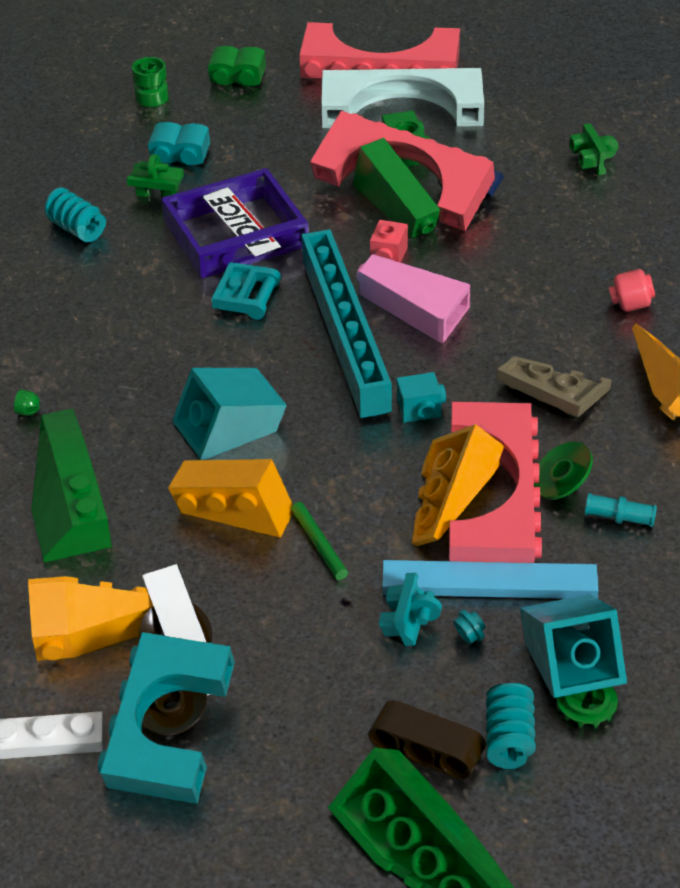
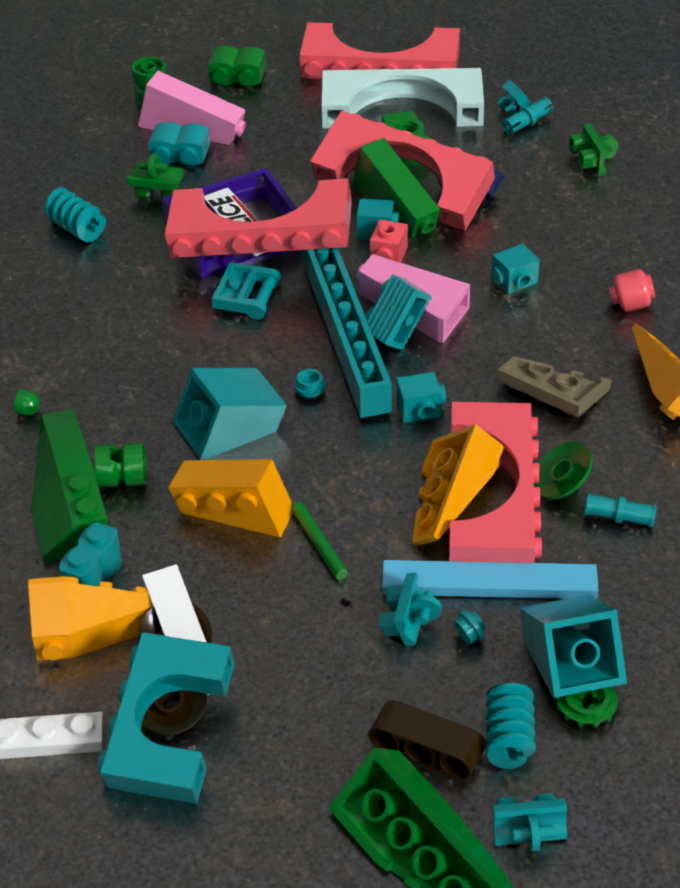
none -> teal brick [59,522,122,586]
none -> green wheel [95,442,147,488]
none -> bright pink slope [138,71,246,145]
none -> coral arch [165,178,352,258]
none -> teal plate [294,369,326,398]
none -> teal brick [356,199,399,240]
none -> teal brick [366,274,432,350]
none -> teal brick [490,243,540,294]
none -> teal hips [493,793,567,851]
none -> teal tile [498,80,531,116]
none -> teal pin [501,97,553,136]

